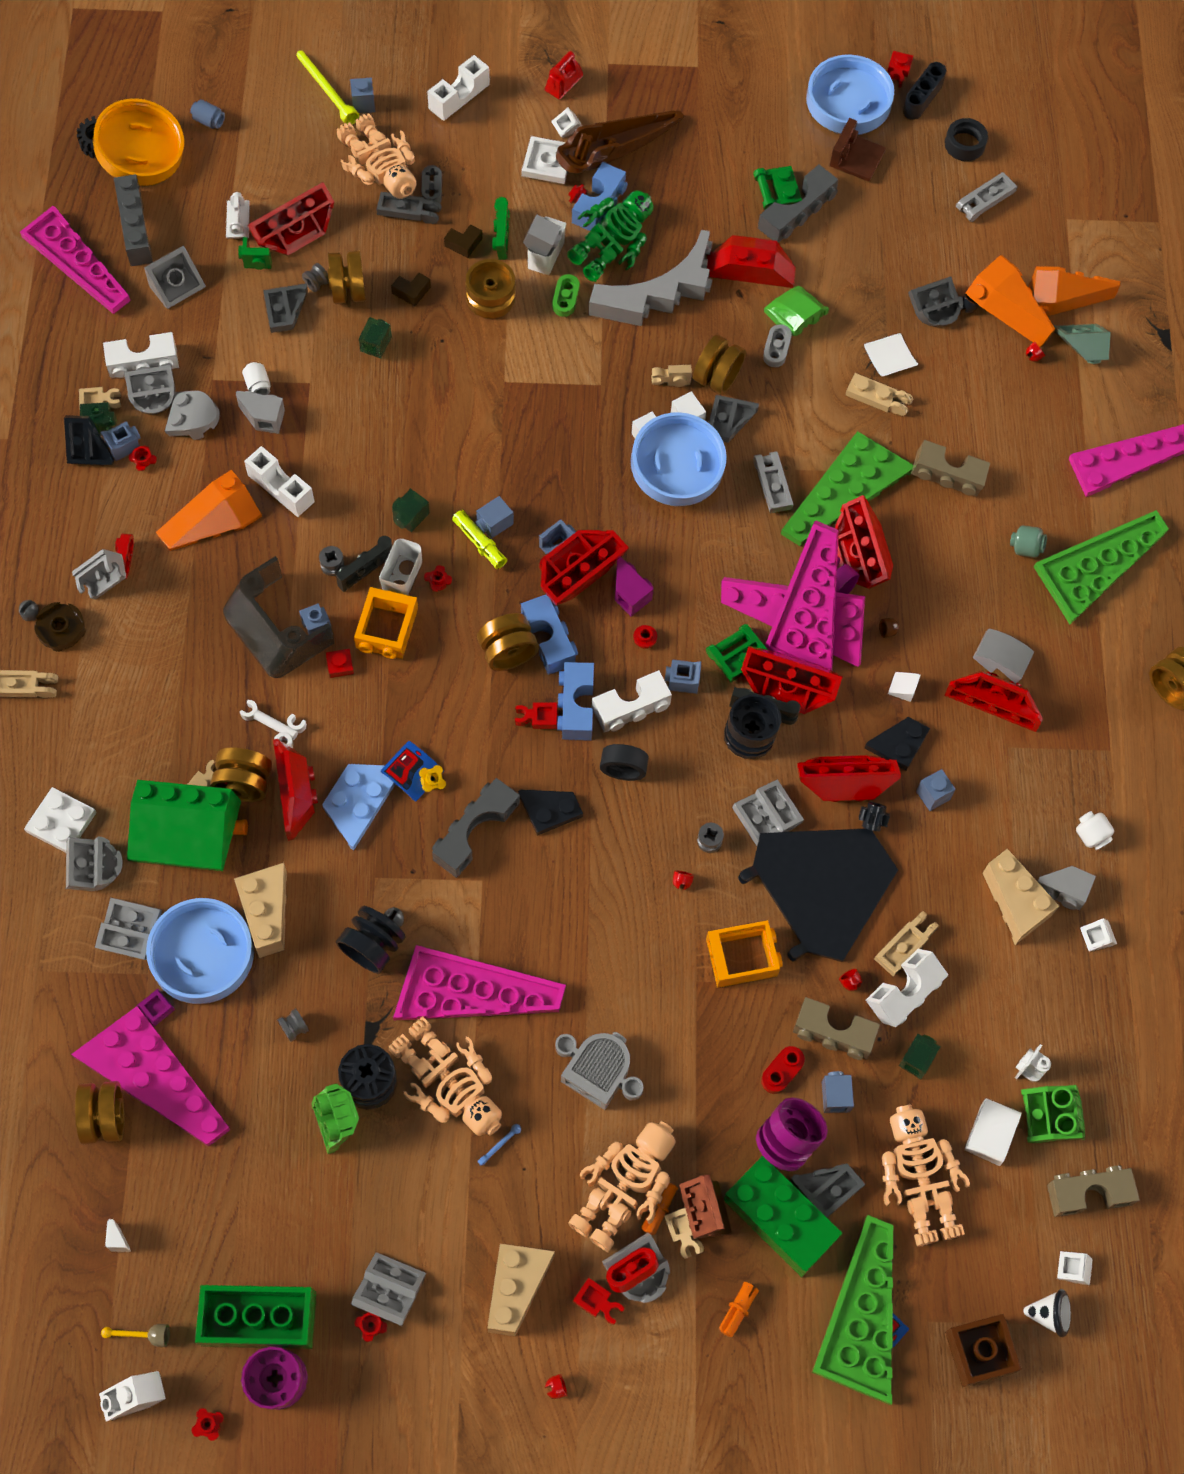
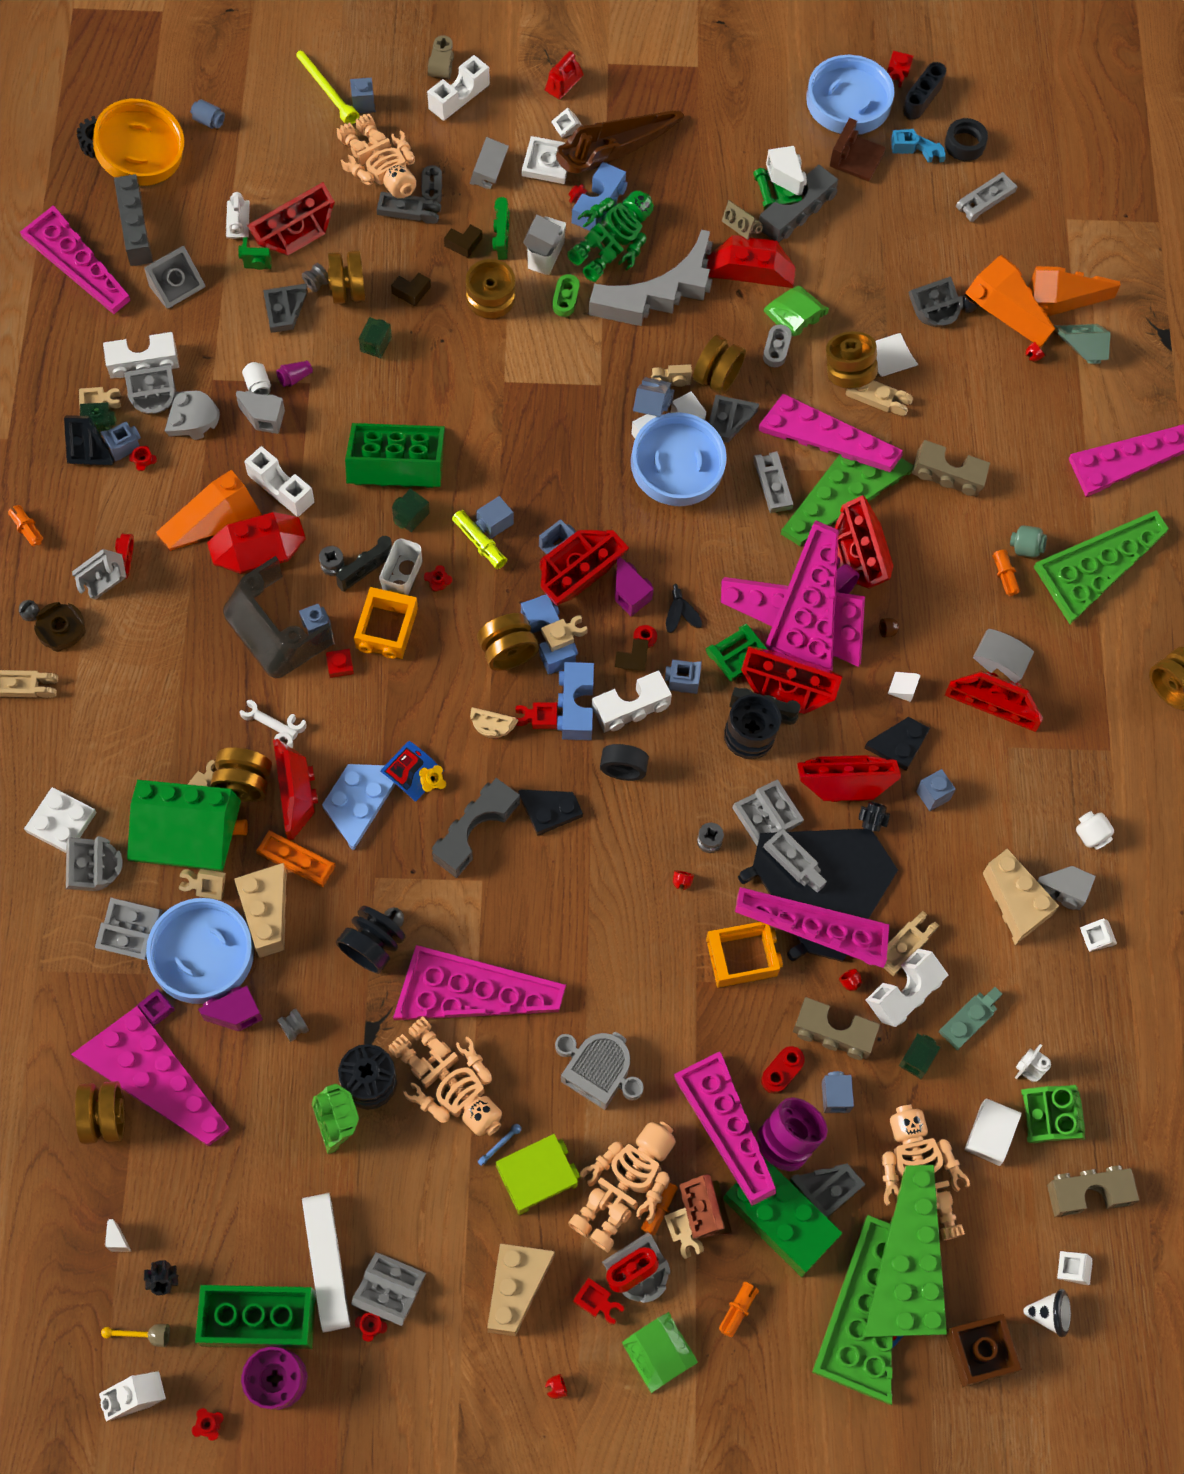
none -> orange axle [8,505,43,547]
none -> black gear [144,1260,178,1295]
none -> tan plate [179,869,226,900]
none -> magenta slope [198,986,263,1031]
none -> red wedge [207,512,306,574]
none -> orange tile [256,830,336,887]
none -> magenta cone [276,360,313,387]
none -> white beam [302,1193,351,1333]
none -> green slope [345,423,445,488]
none -> dark tan piece [428,35,454,79]
none -> light grey hinge [470,137,509,189]
none -> tan tile [470,707,518,738]
none -> lime panel [496,1134,580,1216]
none -> tan plate [541,616,588,652]
none -> dark brown piece [615,638,649,671]
none -> bright green slope [622,1312,698,1394]
none -> sand blue arch [633,377,674,417]
none -> black piece [666,584,702,633]
none -> dark pink wing [674,1051,776,1206]
none -> dark tan hinge [722,200,763,239]
none -> dark pink wing [735,887,889,968]
none -> dark pink wing [759,394,903,472]
none -> light grey hinge [763,829,827,893]
none -> white slope [766,146,807,196]
none -> pearl gold wheel [826,331,878,388]
none -> bright green wing [862,1165,947,1337]
none -> dark azure piece [891,129,946,163]
none -> sand green hinge [939,987,1002,1051]
none -> orange axle [992,549,1020,596]

